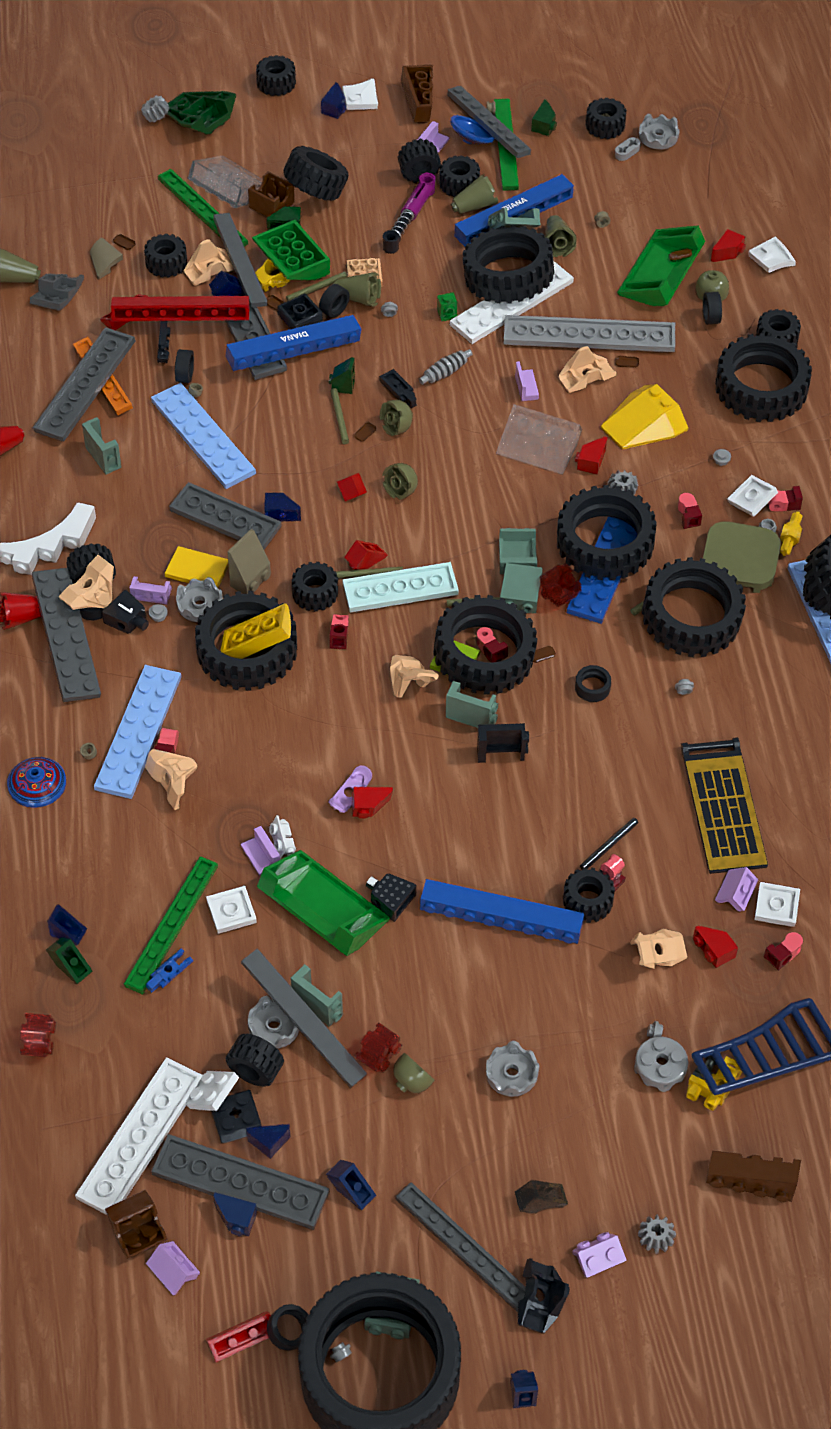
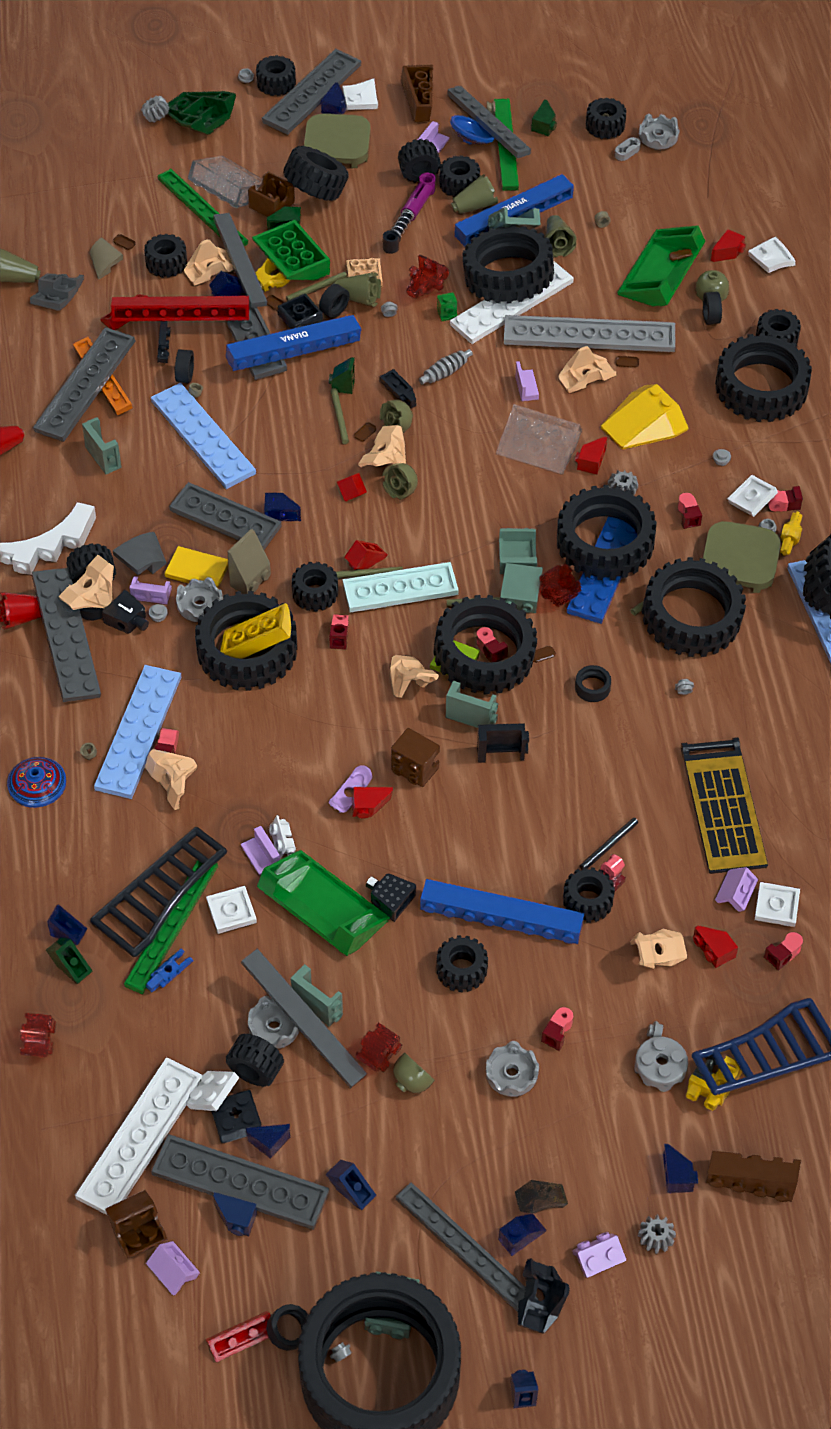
none -> black bar [90,827,227,957]
none -> dark grey slope [113,532,166,575]
none -> light grey plate [238,68,254,83]
none -> dark grey plate [262,49,361,135]
none -> olive tile [304,114,370,169]
none -> light nougat piece [358,425,406,467]
none -> reddish brown piece [391,728,440,787]
none -> clear red piece [406,254,450,299]
none -> black tyre [436,935,488,992]
none -> clear blue slope [498,1213,546,1256]
none -> leg [541,1007,573,1051]
none -> clear blue slope [662,1144,698,1193]

